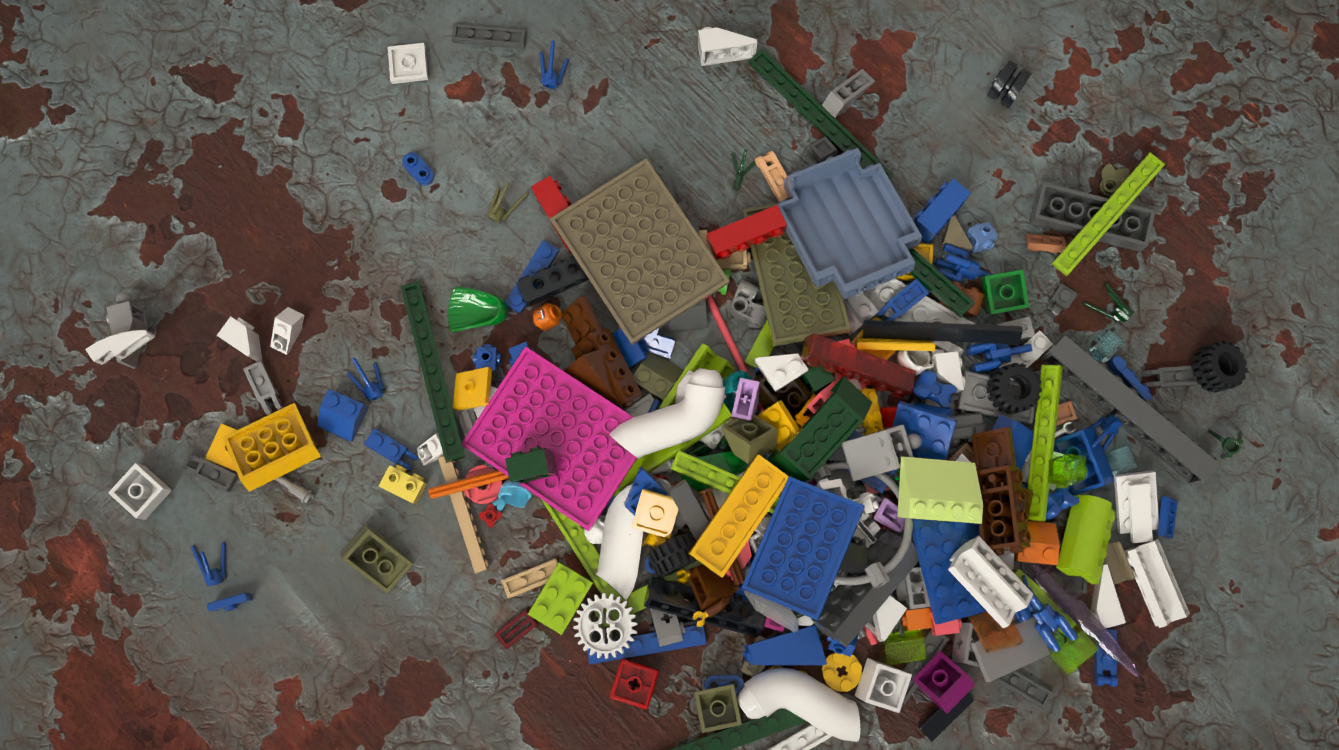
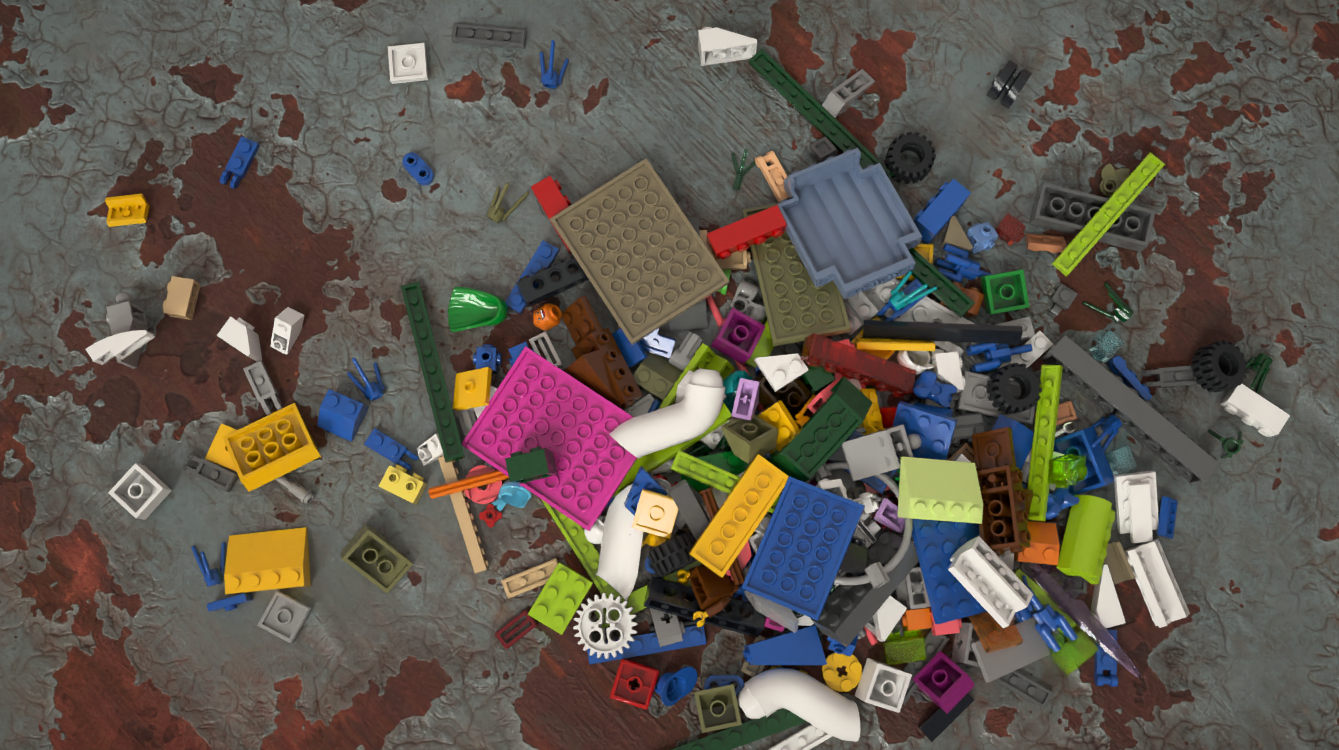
none -> yellow bracket [105,194,149,227]
none -> tan brick [163,276,201,320]
none -> blue hinge [220,136,260,189]
none -> yellow slope [224,527,311,594]
none -> light grey plate [257,590,312,644]
none -> white tile [529,331,563,367]
none -> blue piece [654,667,698,706]
none -> light grey piece [669,332,703,371]
none -> magenta brick [710,307,766,364]
none -> black tyre [885,132,936,184]
none -> teal plant [889,271,937,310]
none -> clear red brick [995,213,1026,246]
none -> white brick [1220,384,1290,437]
none -> dark green plant [1246,353,1273,395]

